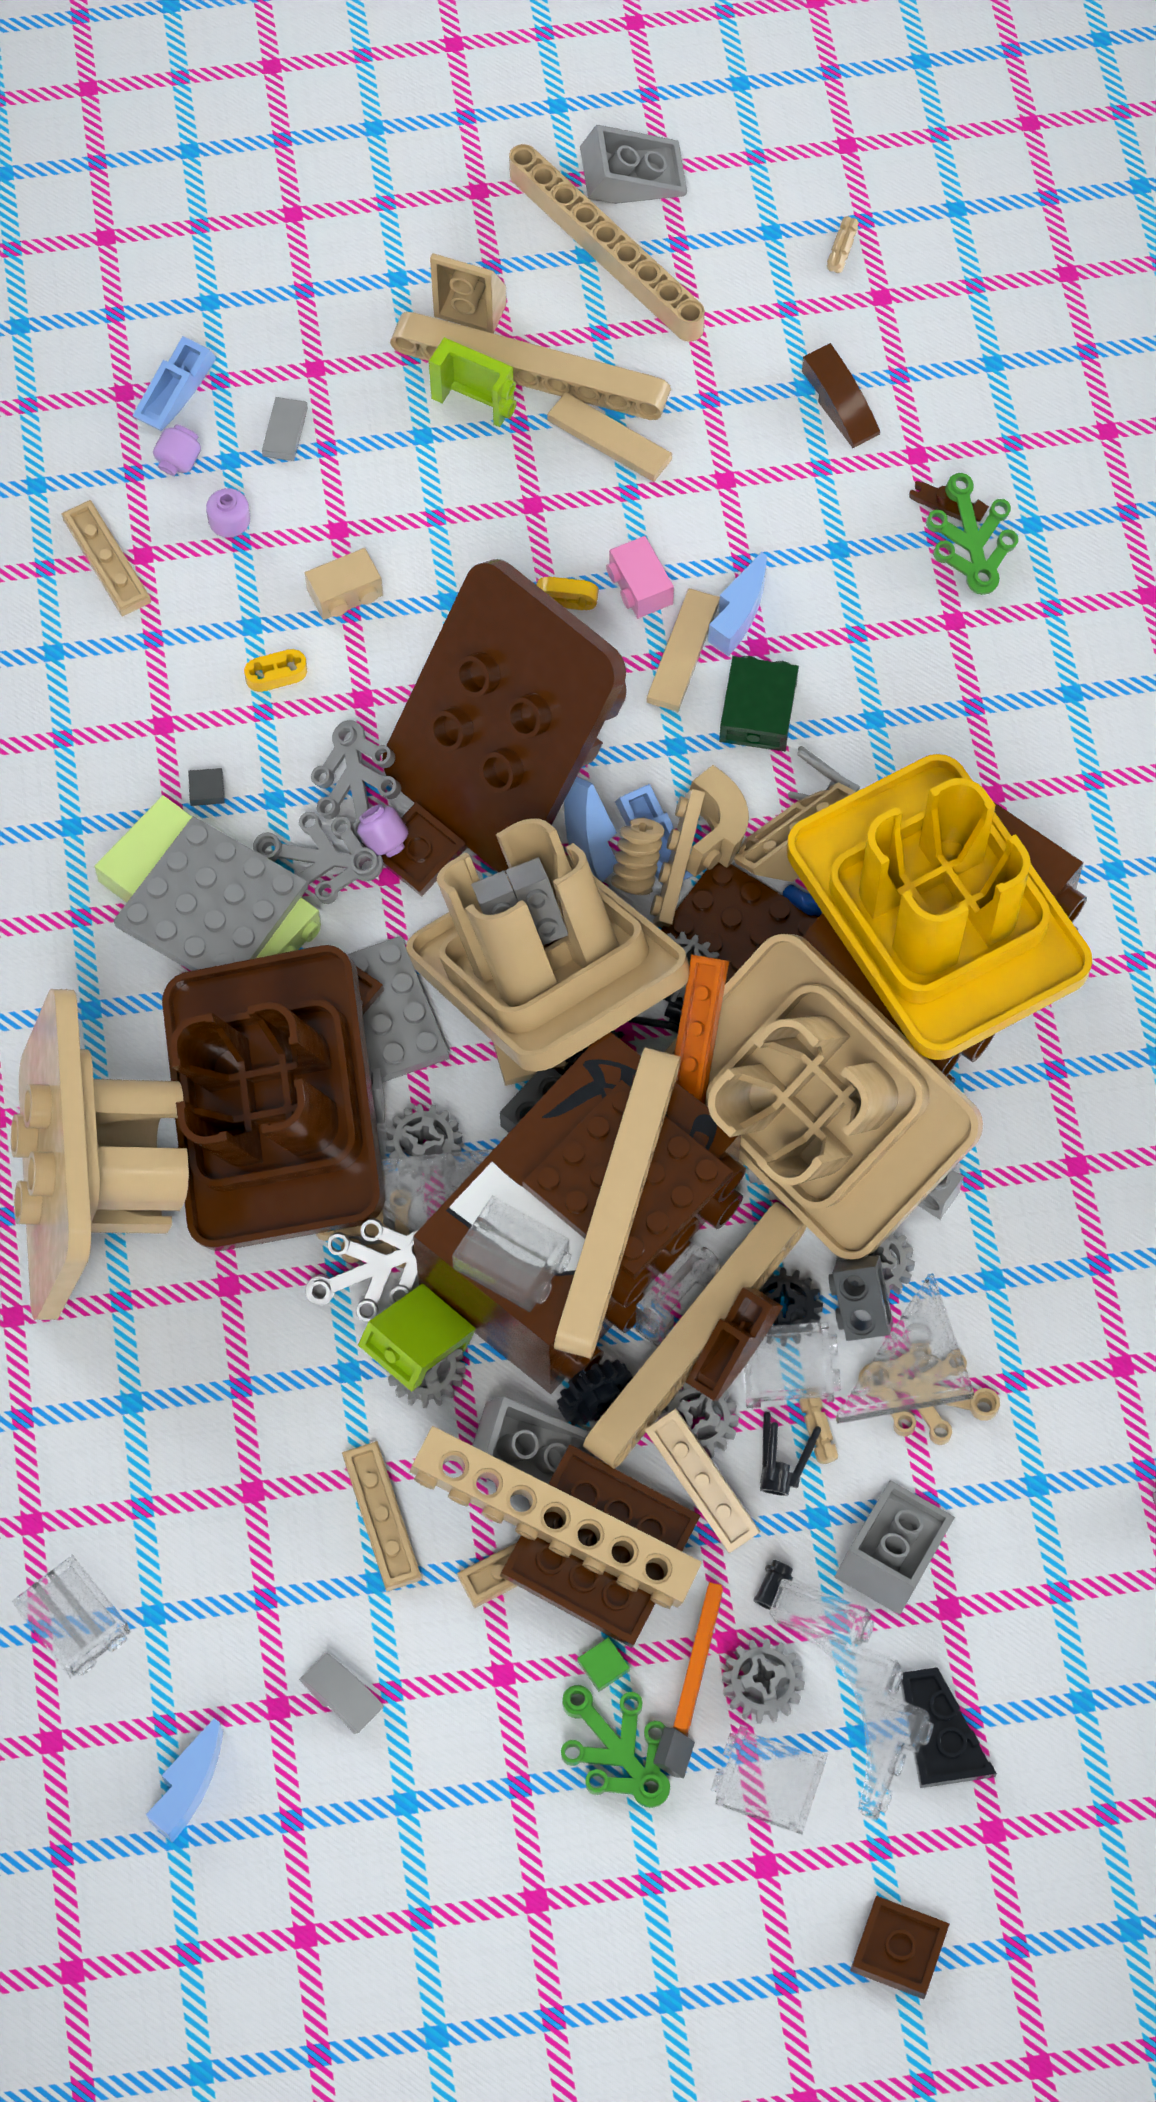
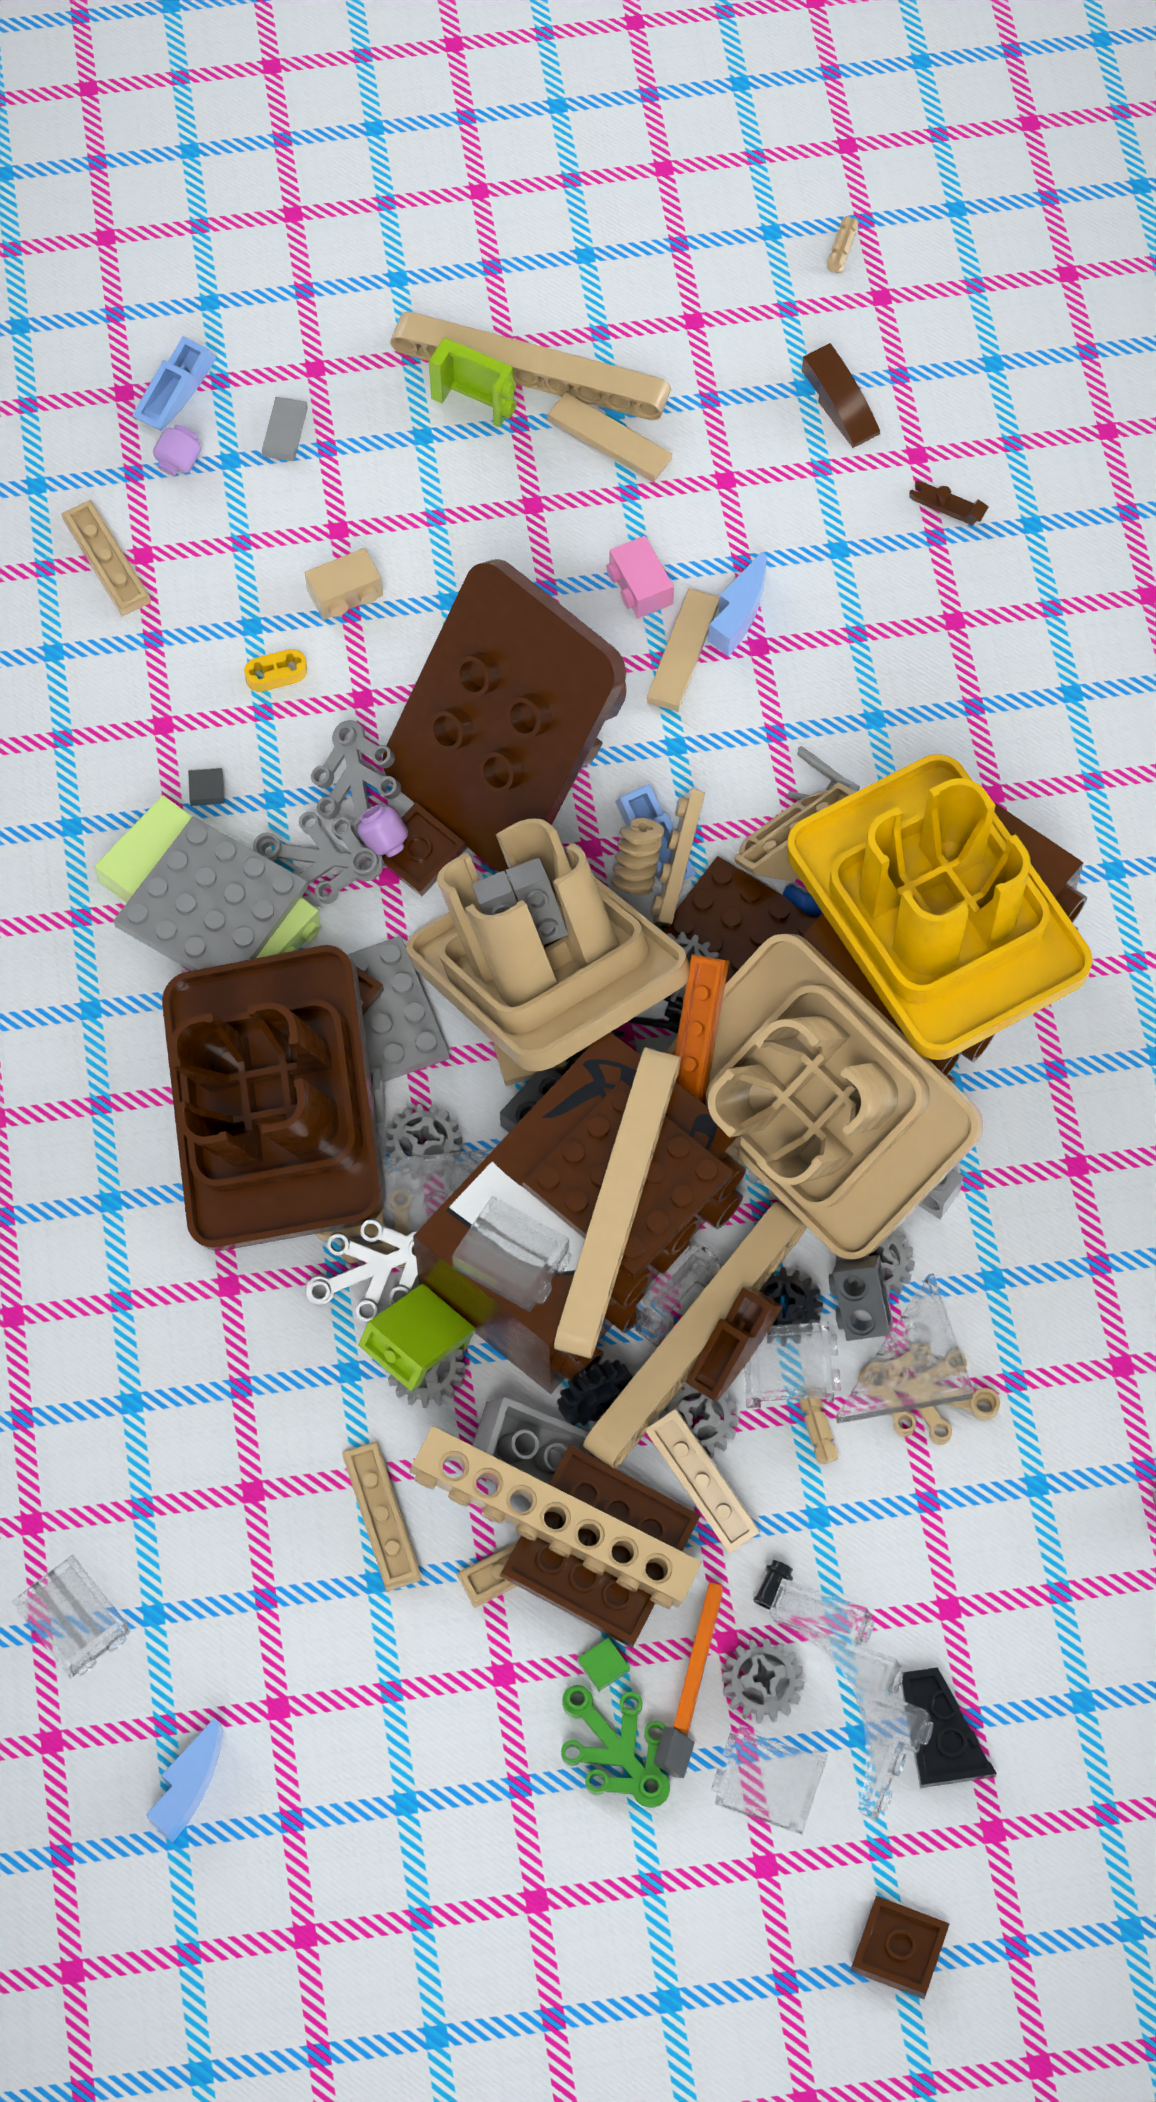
tan piece [11,989,189,1320] -> none
lavender head [206,488,250,537] -> none
light grey slope [299,1653,384,1734] -> none
tan slope [430,253,506,334] -> none
tan beam [509,144,705,342] -> none
yellow beam [536,577,599,610] -> none
light blue slope [564,777,618,882] -> none
light grey slope [580,125,687,204] -> none
tan arch [686,765,749,877] -> none
dark green panel [719,656,799,752] -> none
black plant [760,1412,821,1496] -> none
light grey slope [834,1480,955,1615] -> none
bright green plant [926,473,1018,595] -> none

